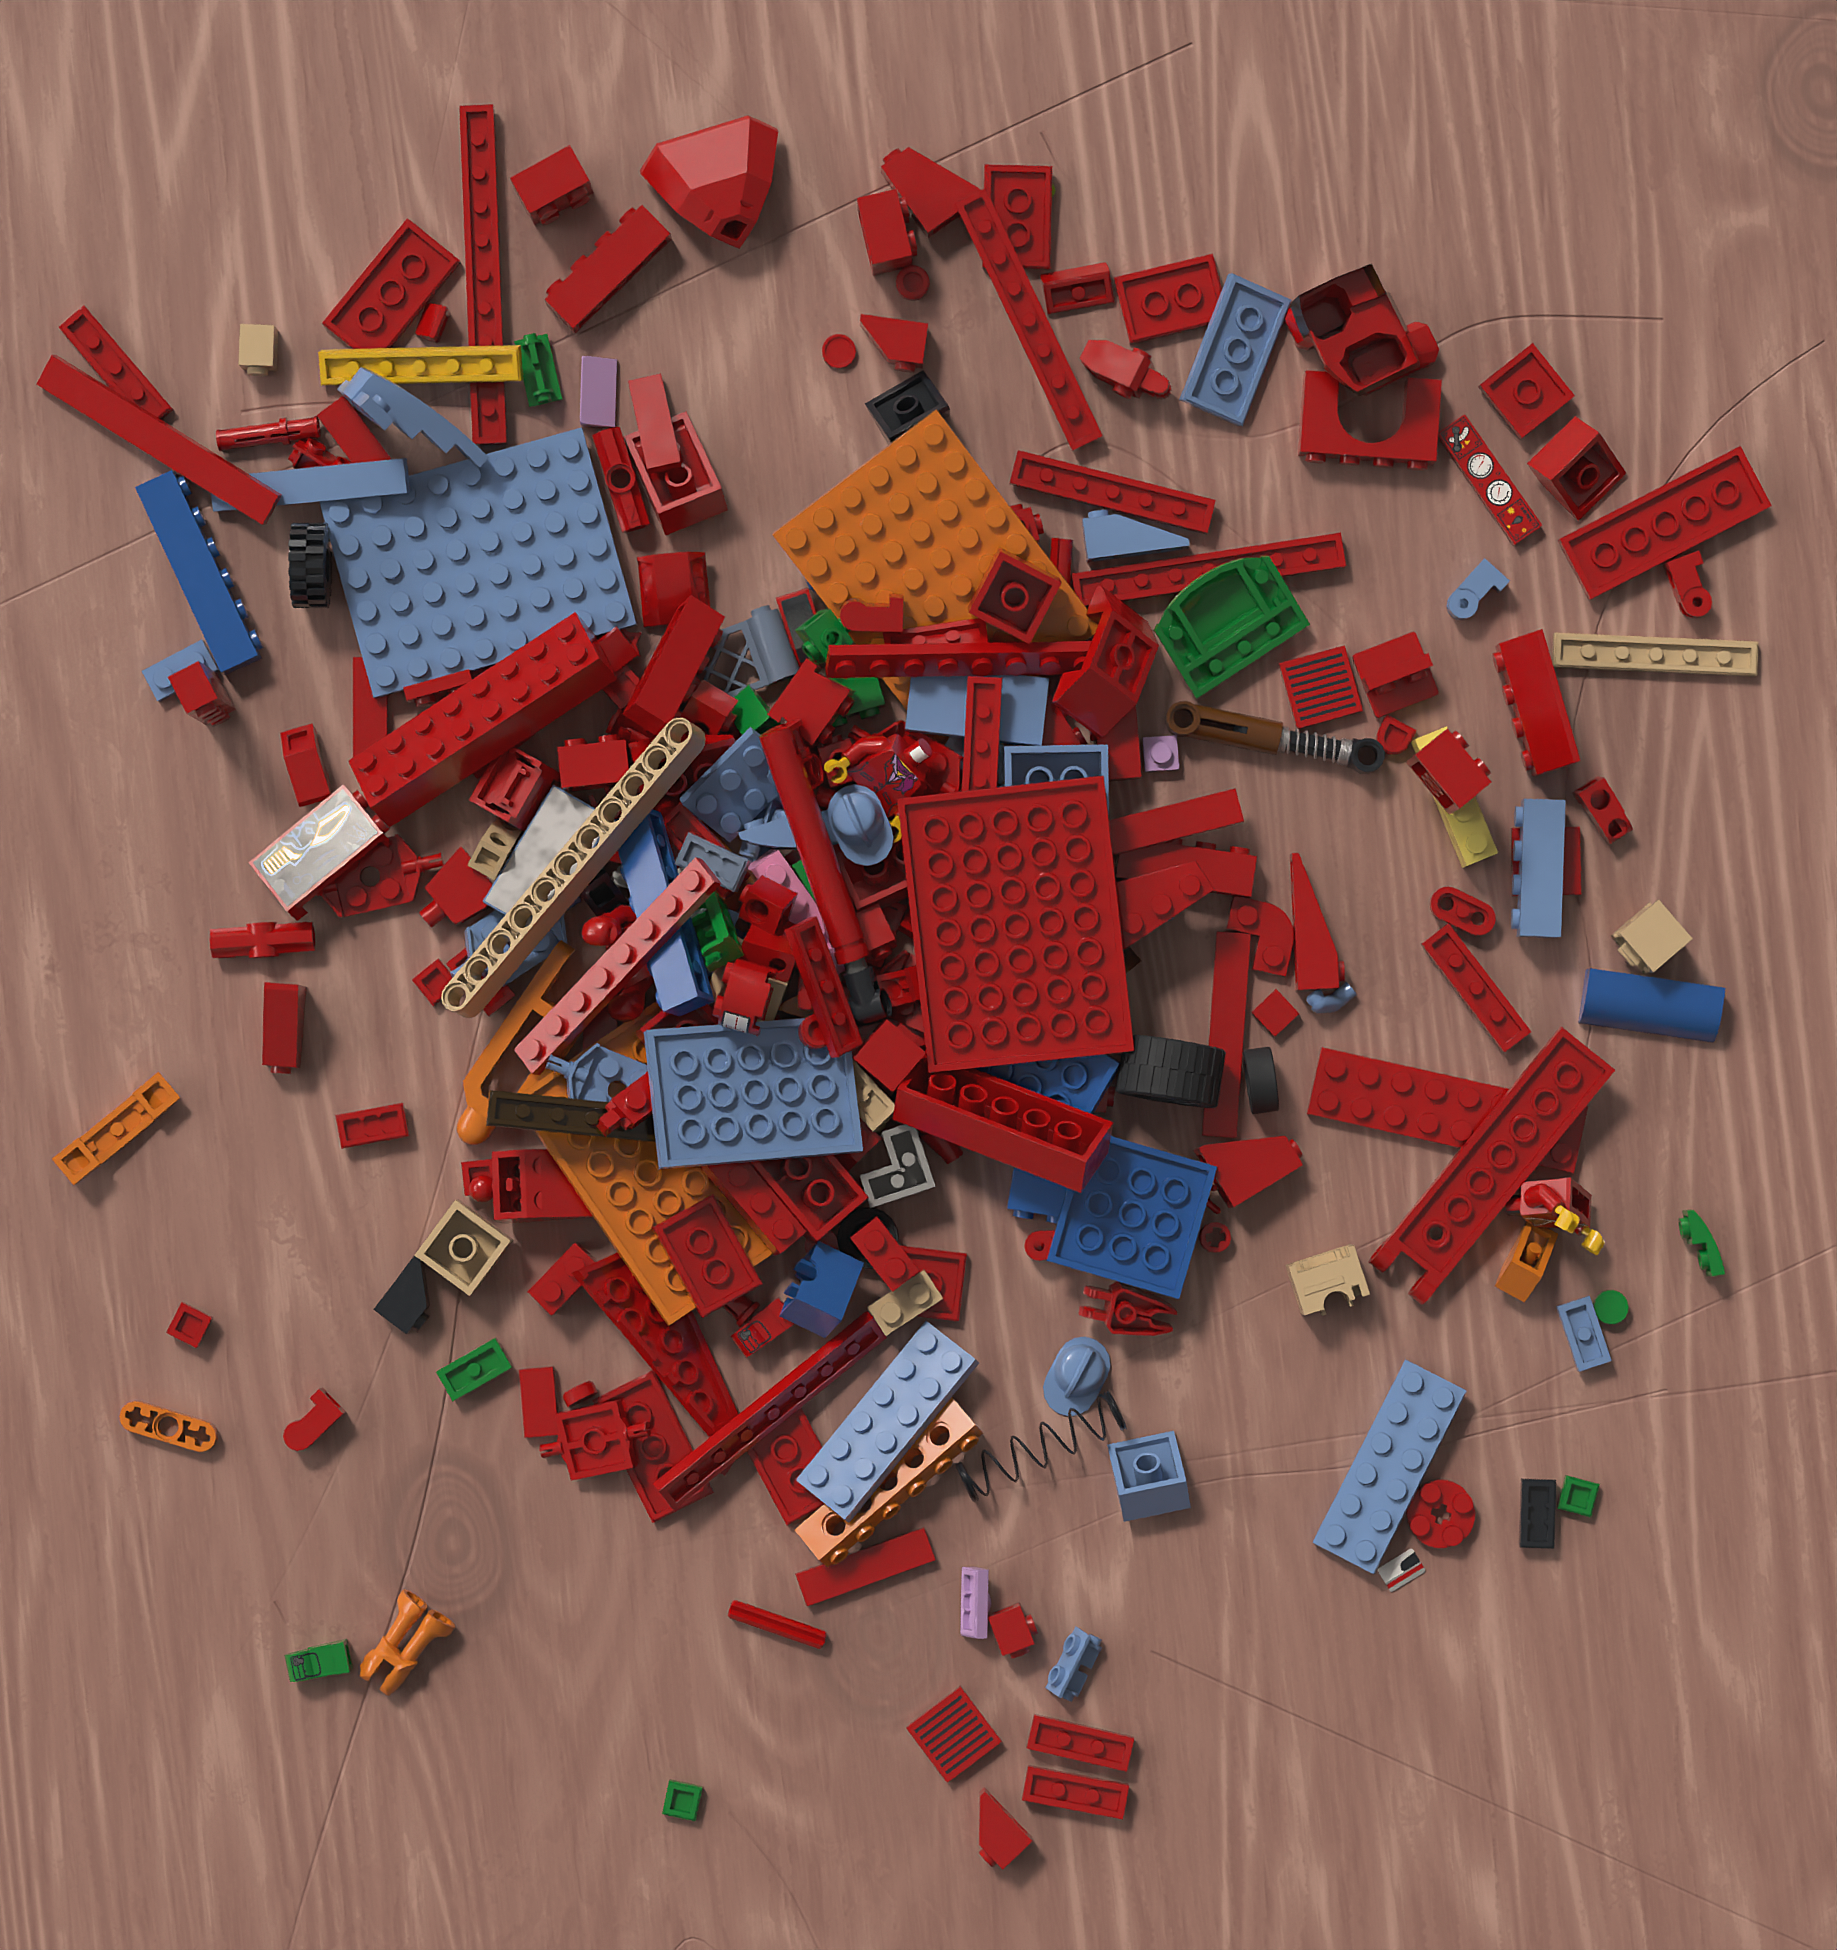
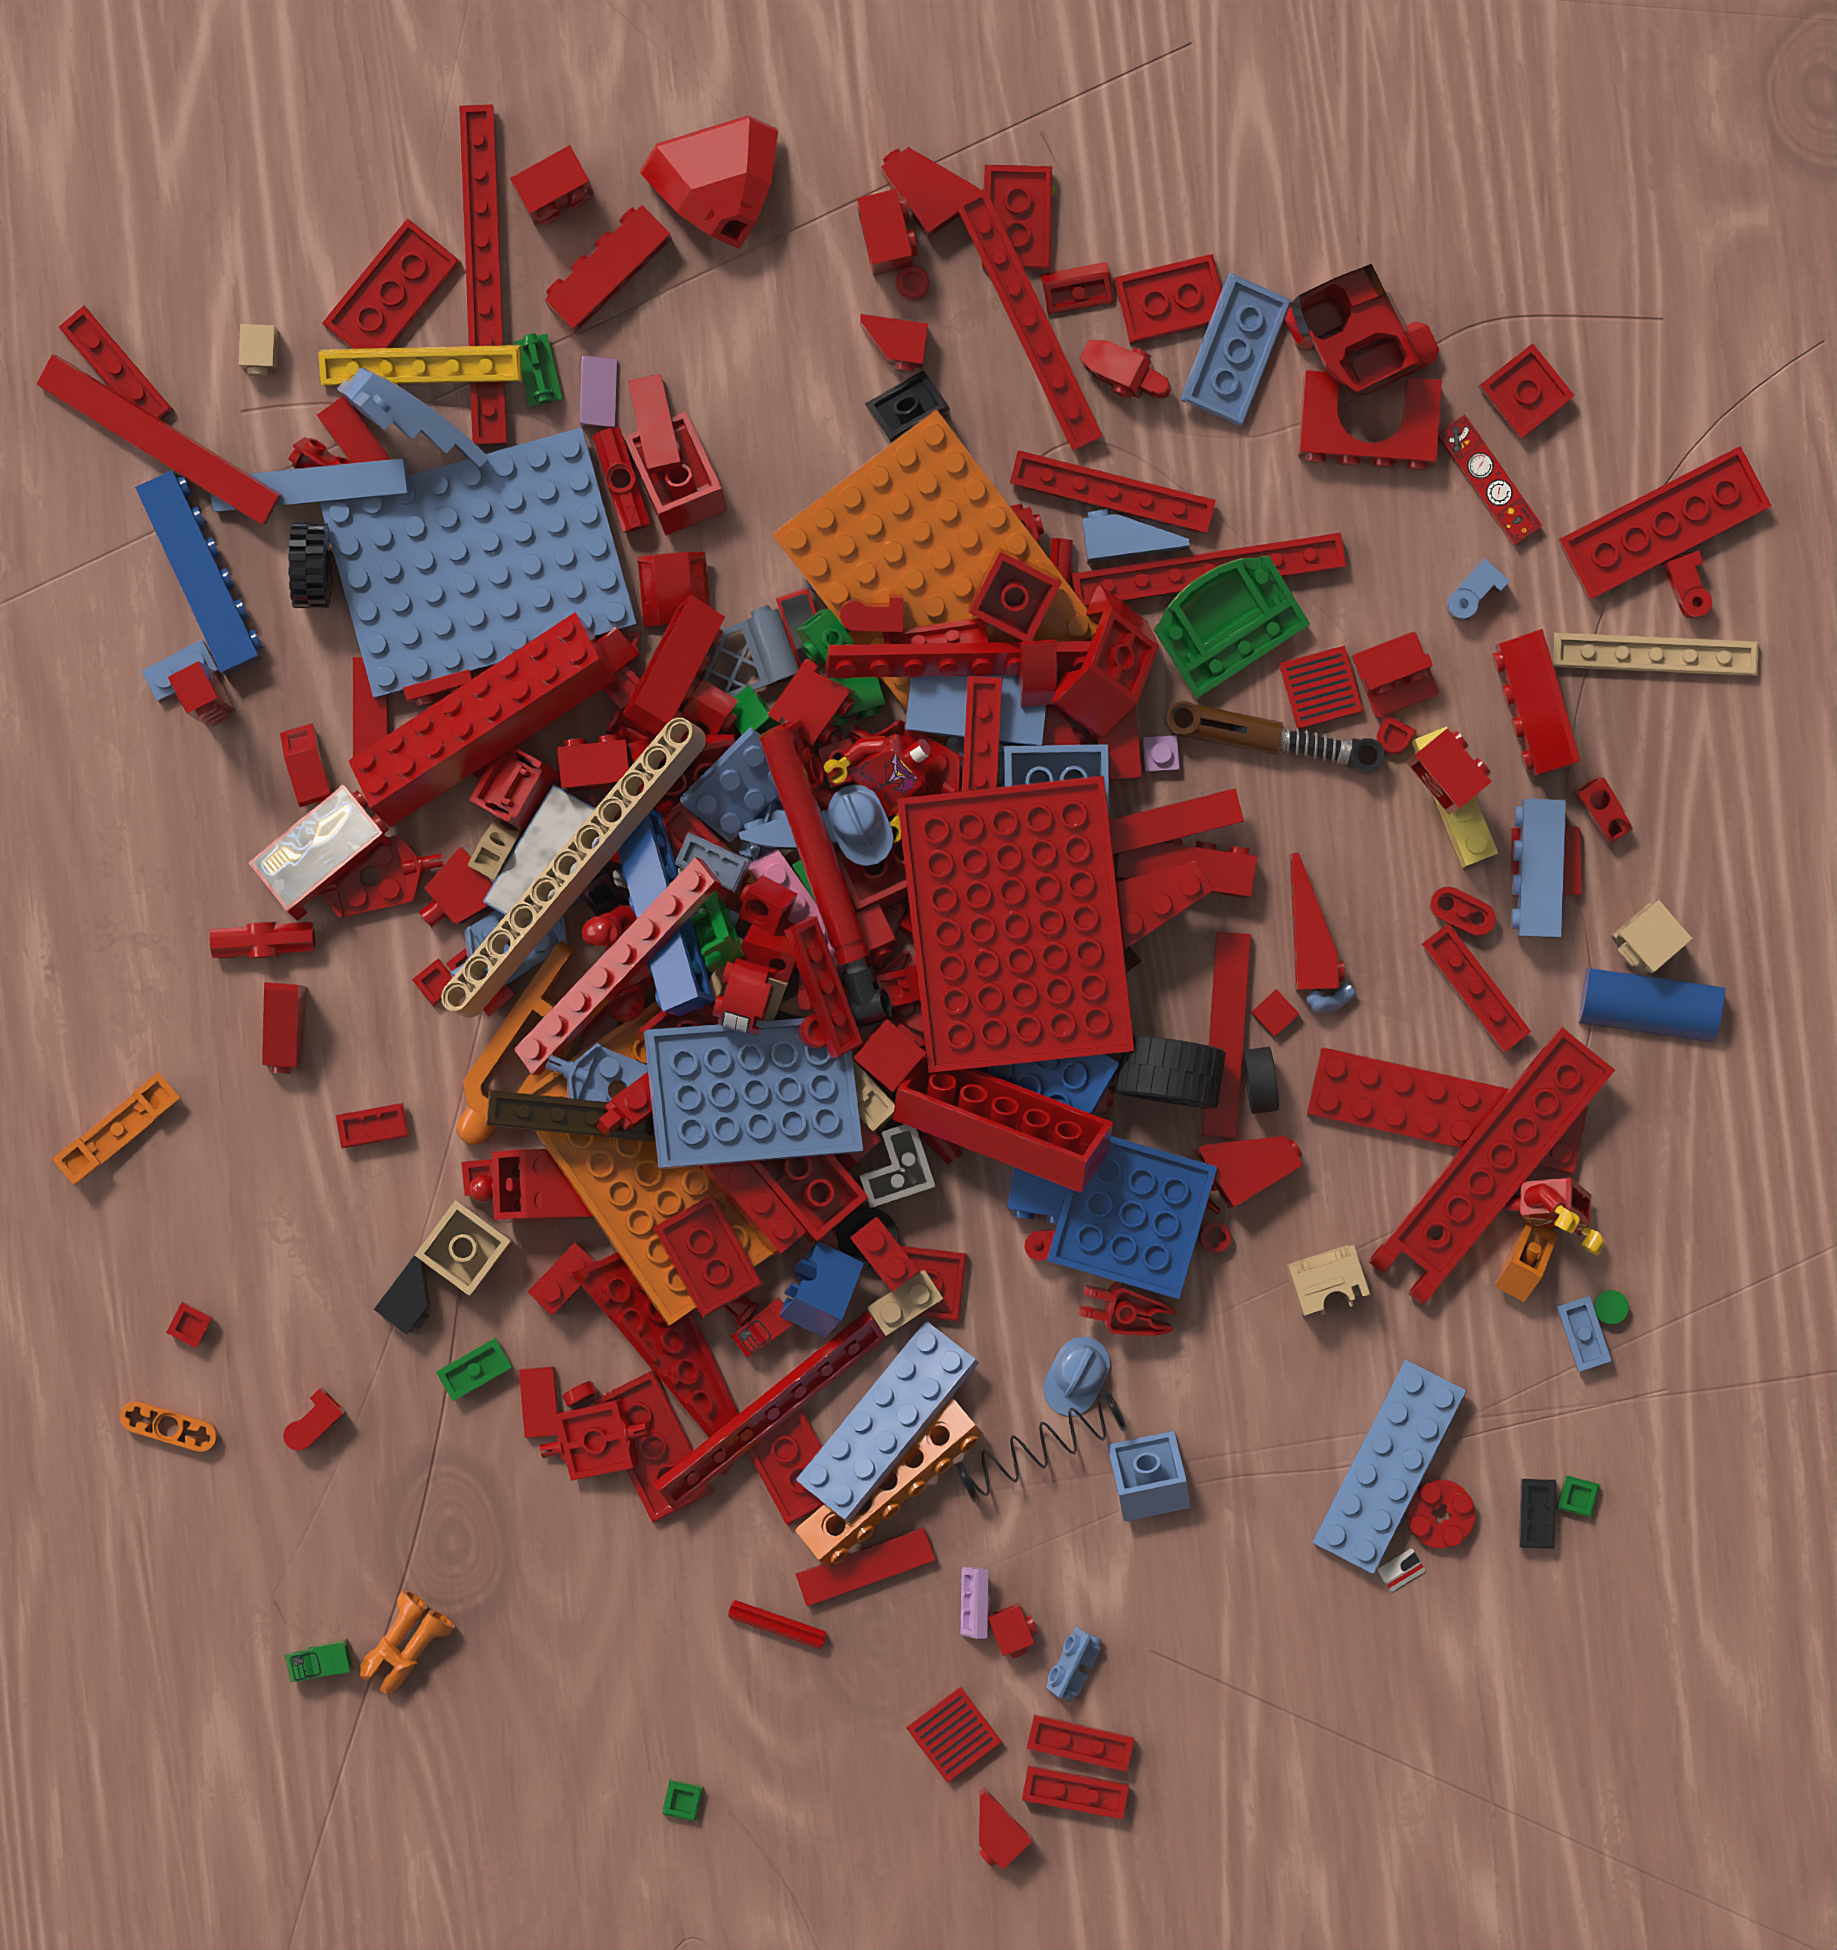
red pin [216,416,321,452] -> none
red slope [415,303,451,343] -> none
red piece [822,334,856,369] -> none
red plate [1226,895,1294,977] -> none
red slope [1527,416,1627,521] -> none
green slope [1678,1209,1725,1276] -> none
none -> red slope [1019,639,1057,707]

